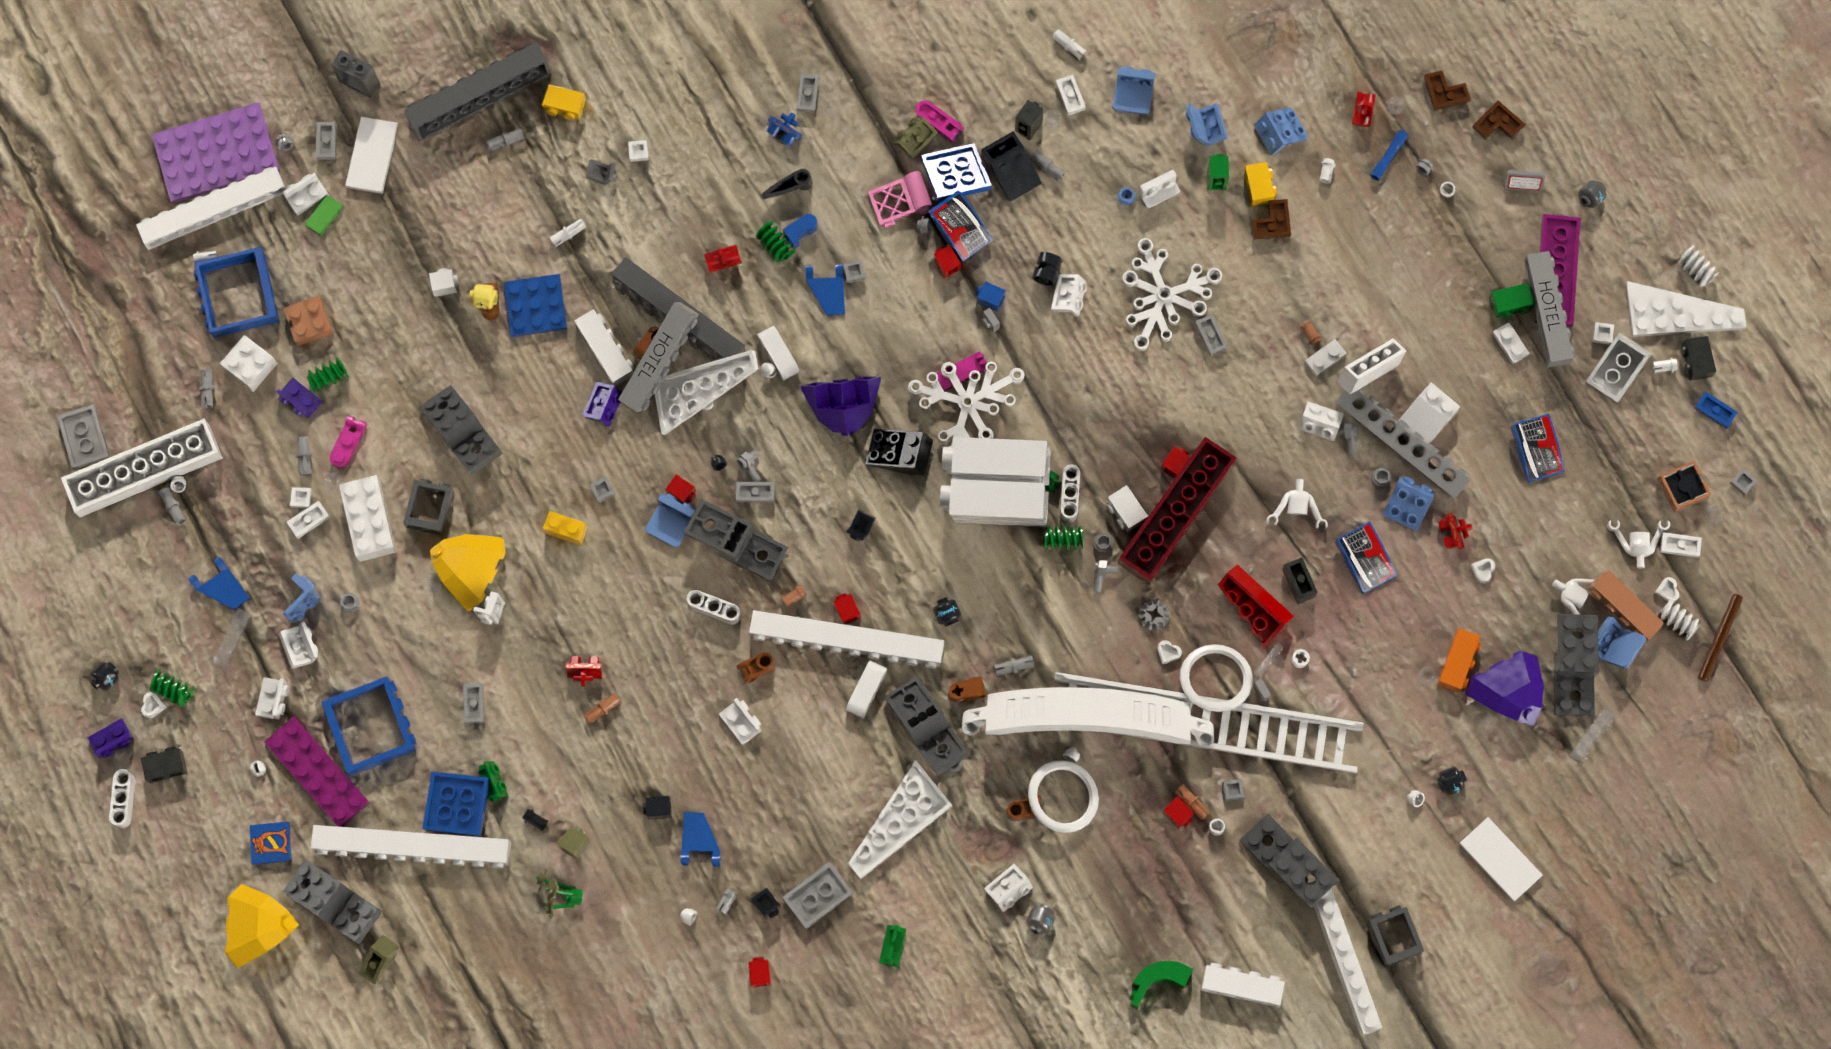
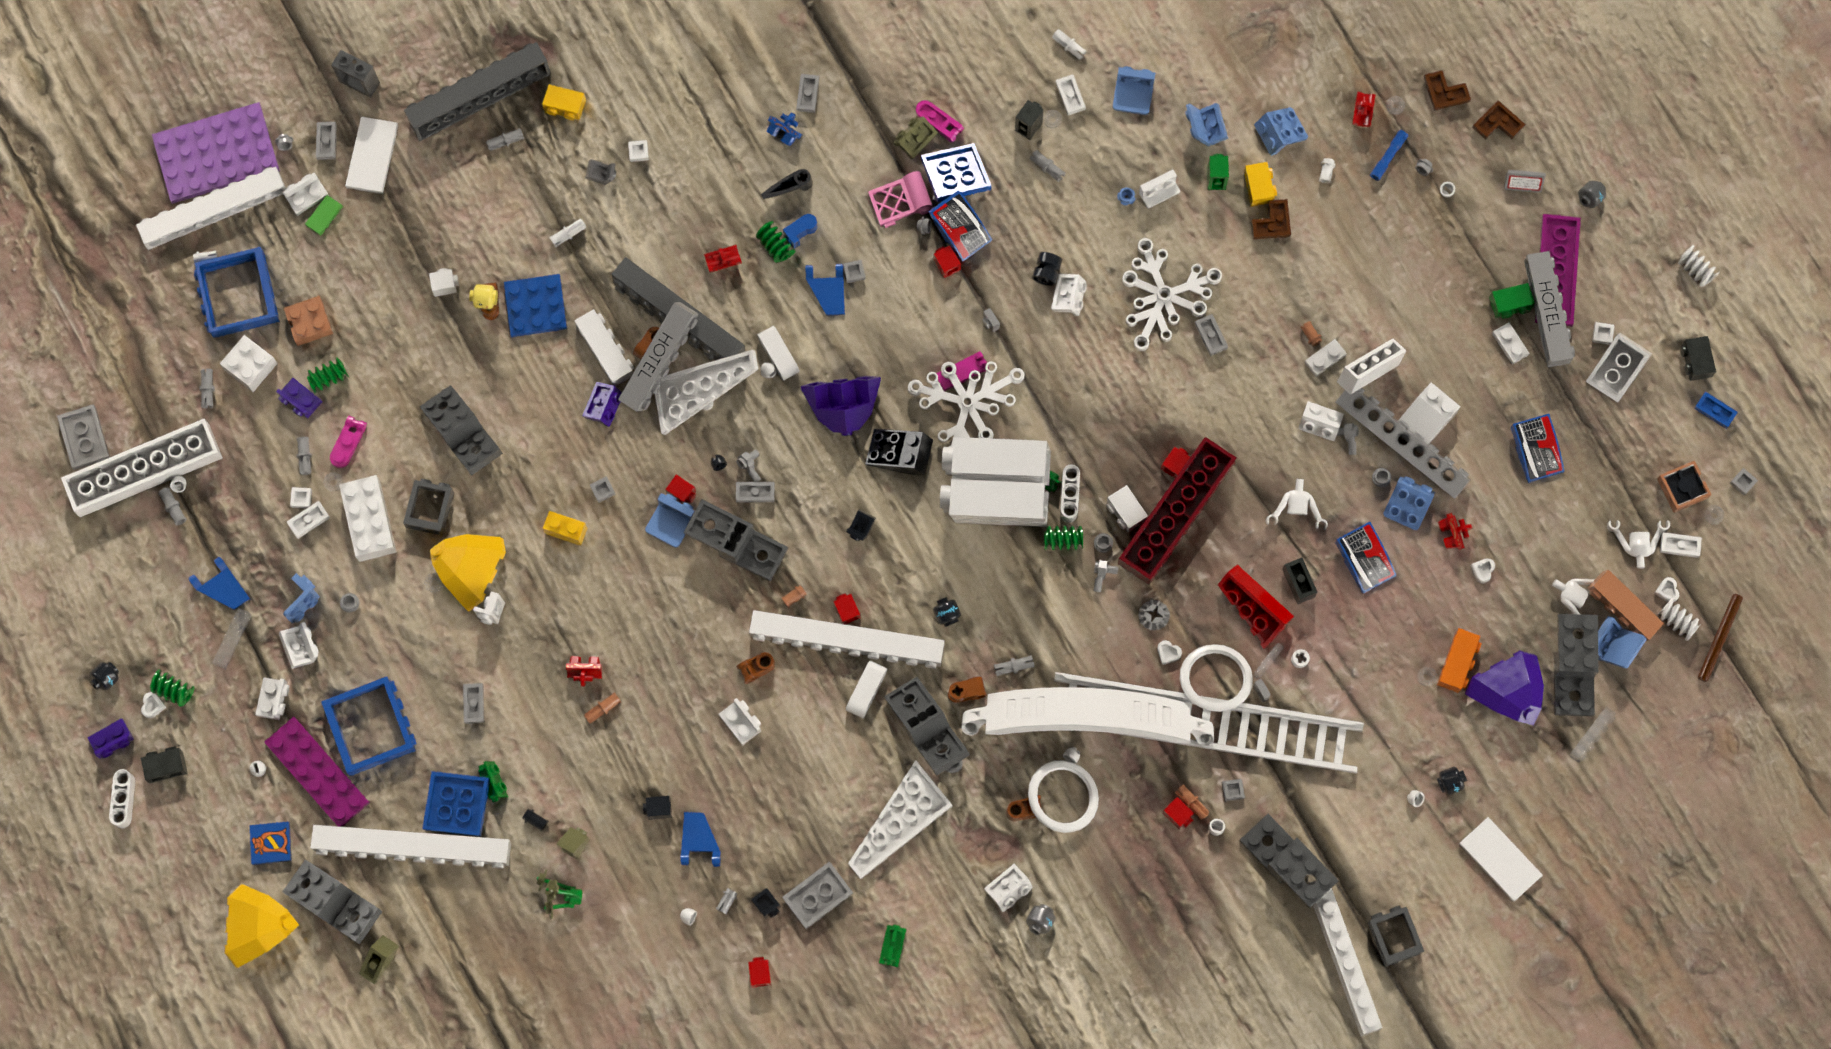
white beam [687,590,741,625] -> none
blue brick [975,281,1006,312] -> none
black slope [981,131,1042,202] -> none
green arch [1129,961,1193,1009] -> none
white brick [1200,963,1285,1007] -> none
white wing [1625,281,1747,337] -> none
white pin [1652,357,1678,373] -> none

